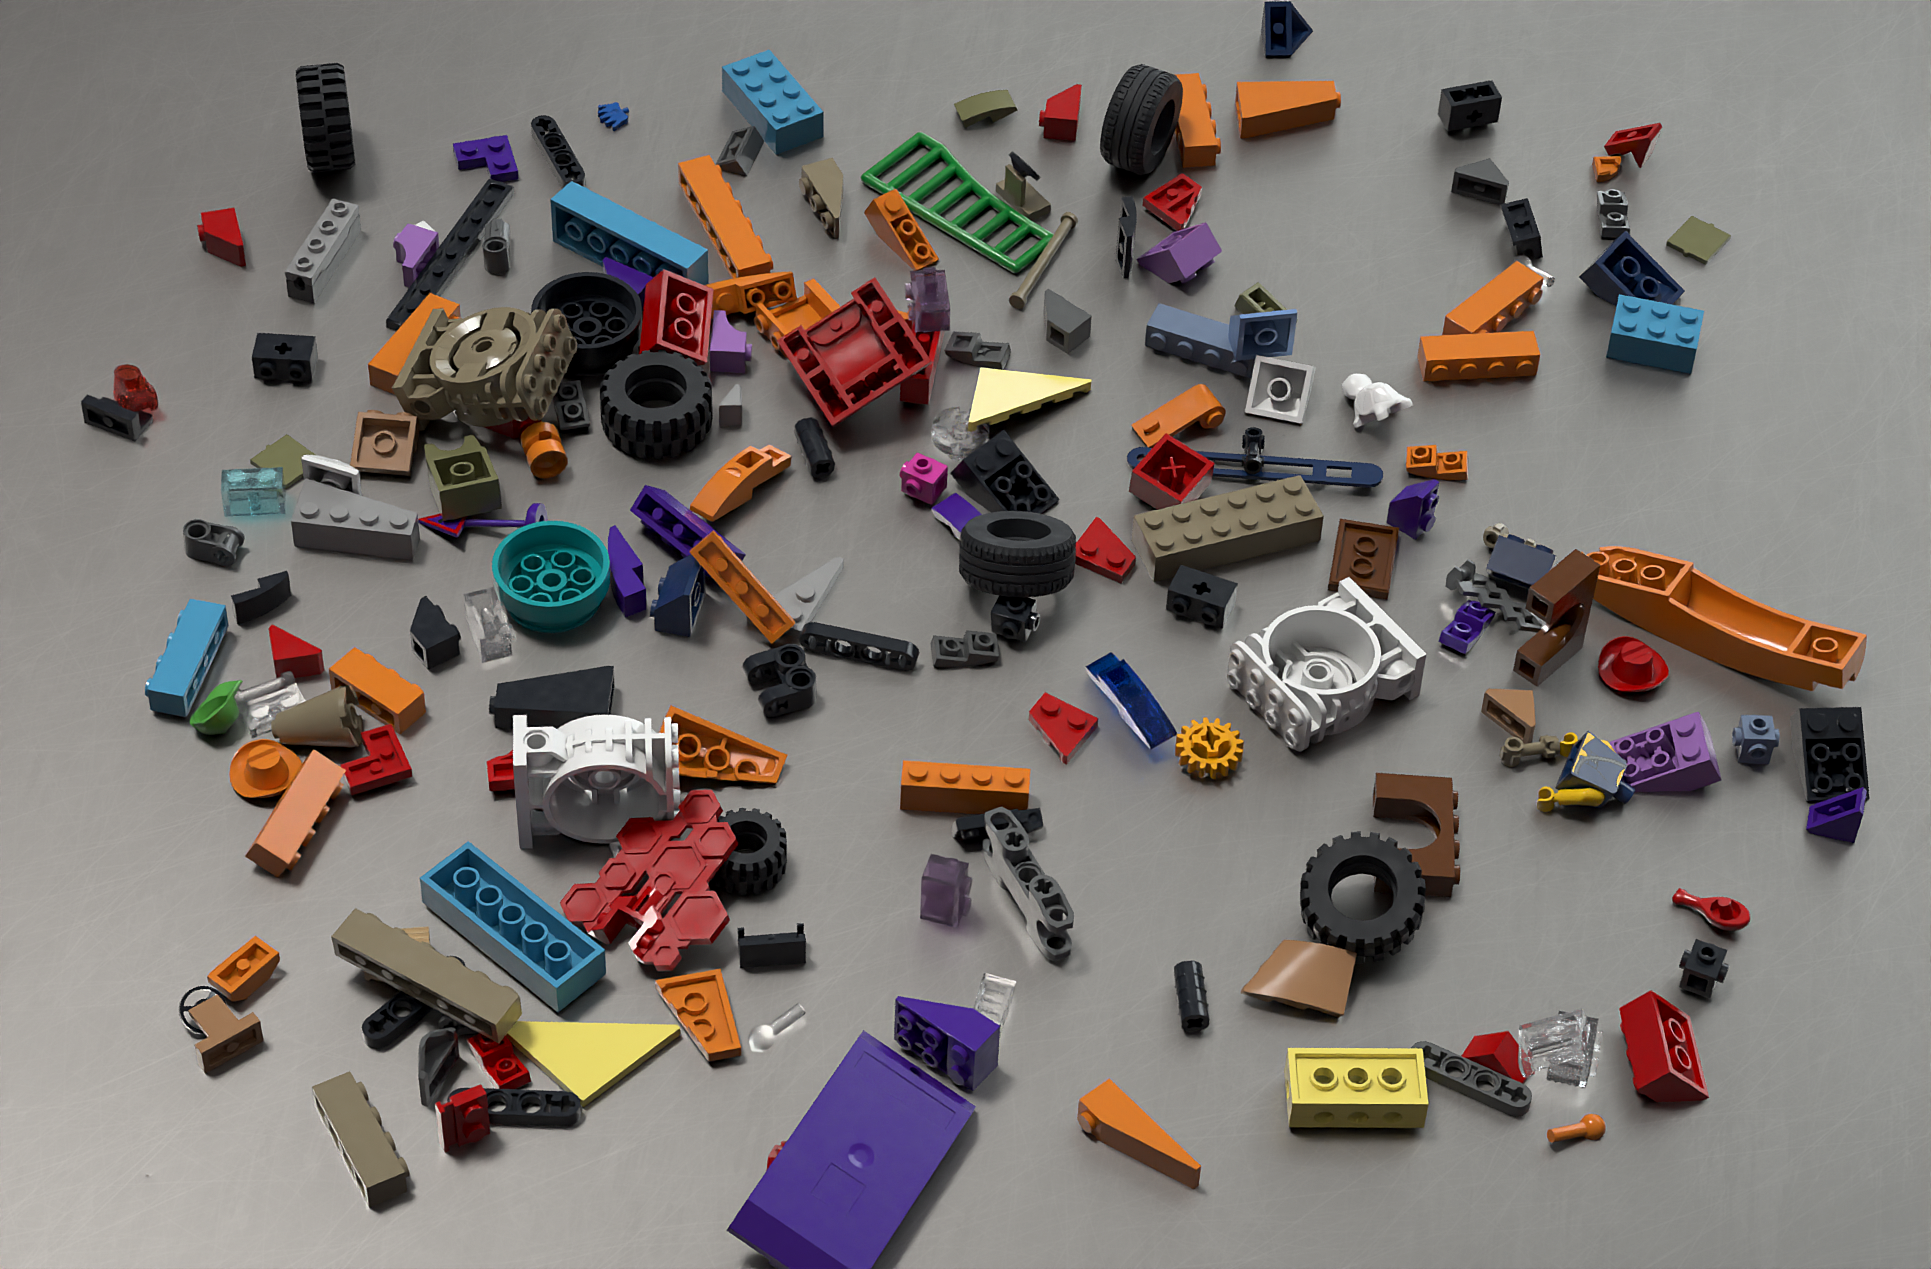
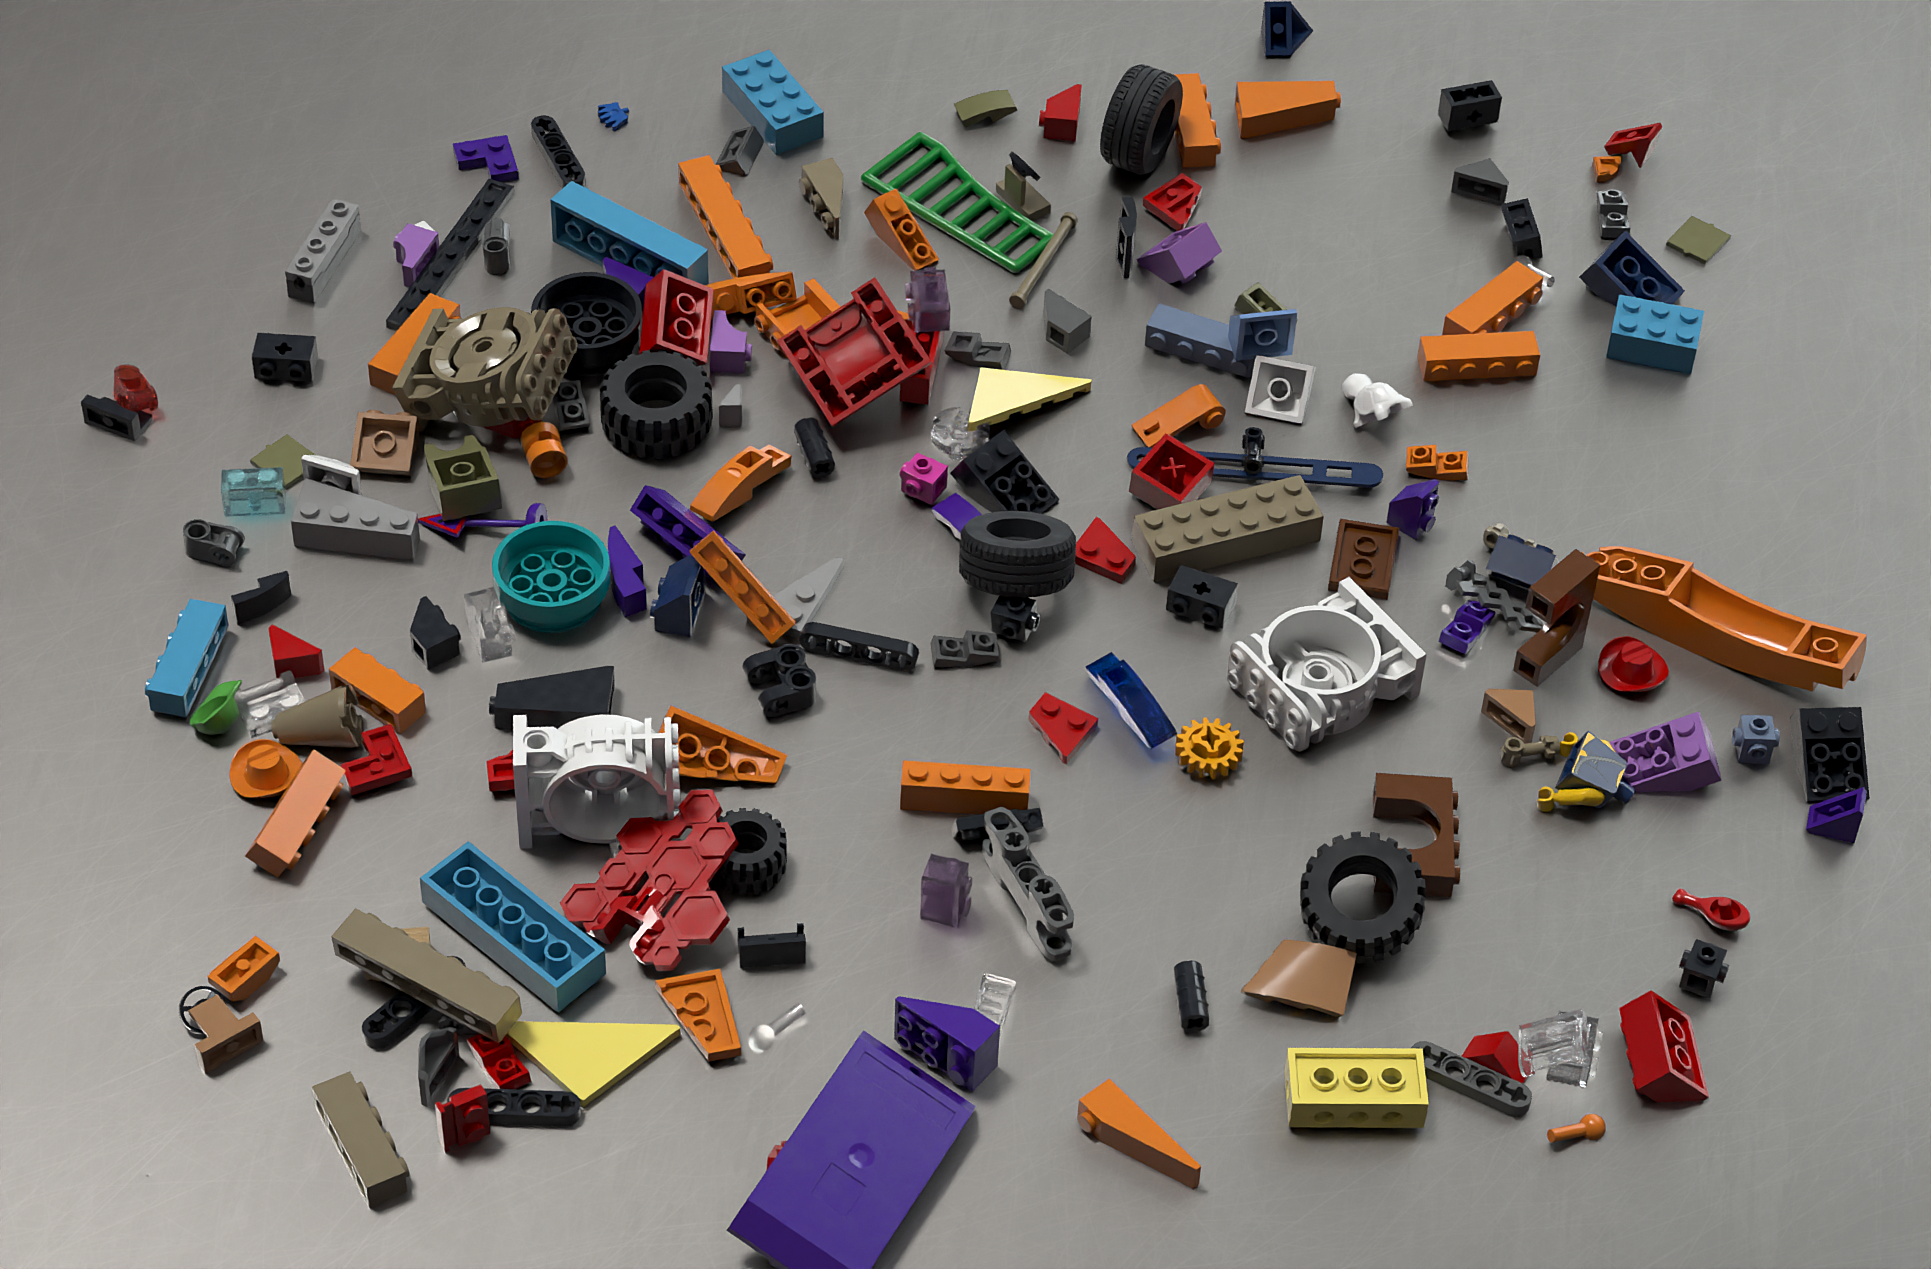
red slope [197,207,246,267] -> none
black tyre [296,62,356,173] -> none

